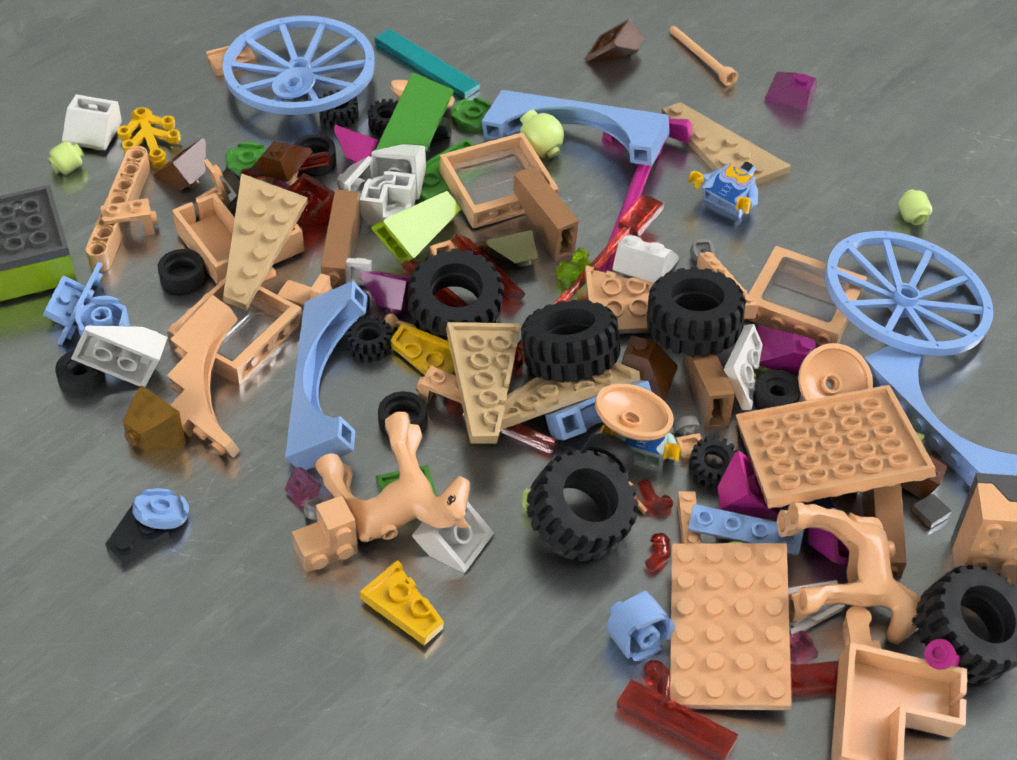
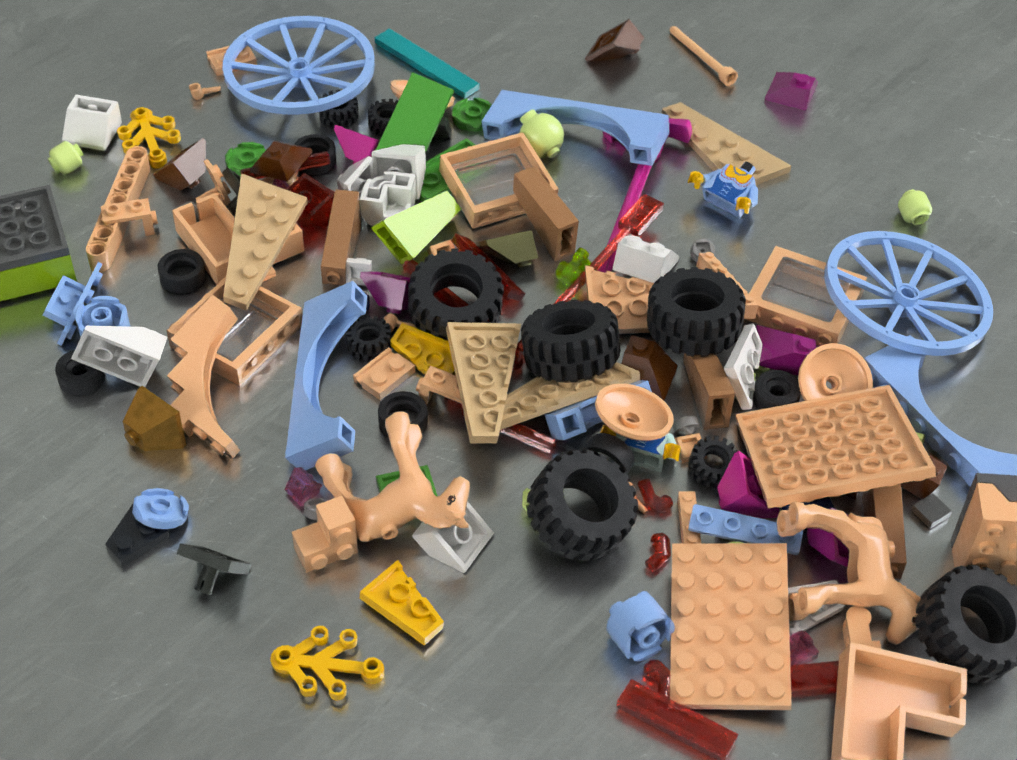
light blue dish [272,67,315,99] -> none
light nougat bracket [278,274,333,308] -> none
dark pink plate [925,639,960,670] -> none
none -> pearl dark grey tile [176,543,251,595]
none -> light nougat hand [189,83,221,100]
none -> yellow plant [270,626,384,701]
none -> light nougat plate [353,347,415,400]

